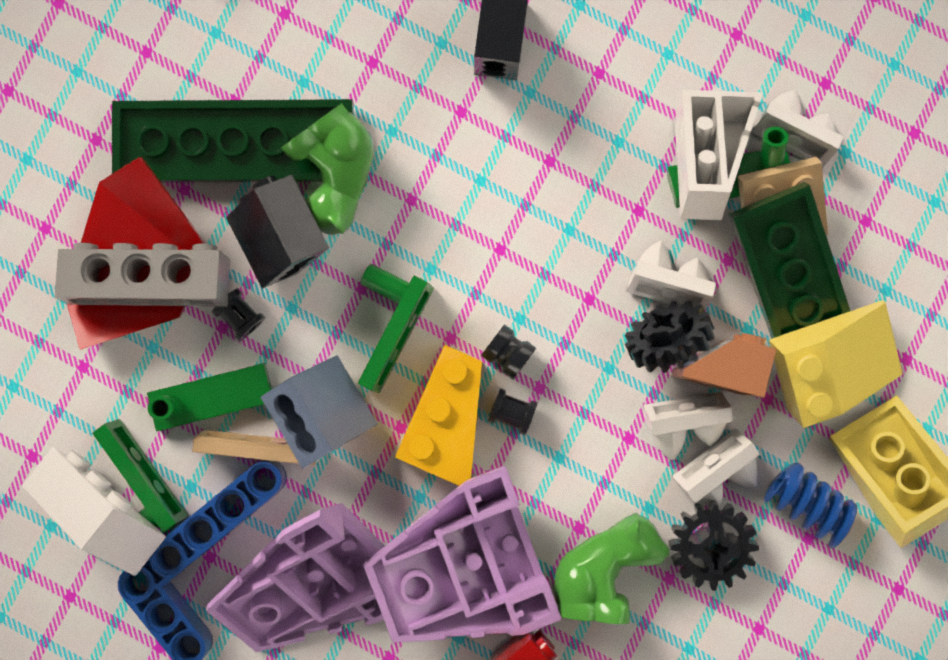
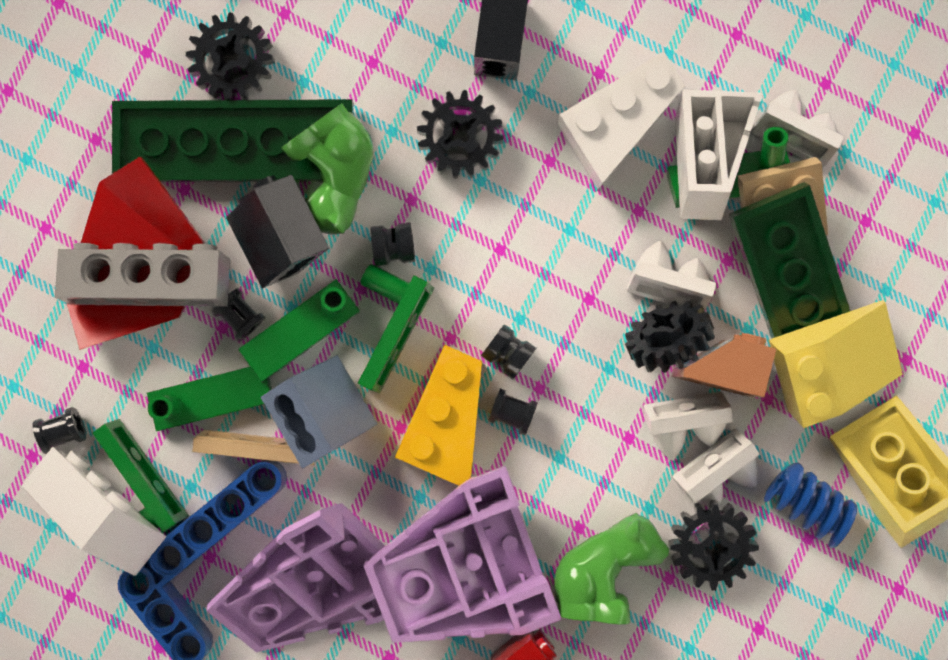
none -> black bush [32,407,86,454]
none -> black gear [185,12,275,100]
none -> green piece [238,279,360,383]
none -> black wheel [370,222,415,267]
none -> black gear [417,90,503,179]
none -> white wedge [557,51,685,190]

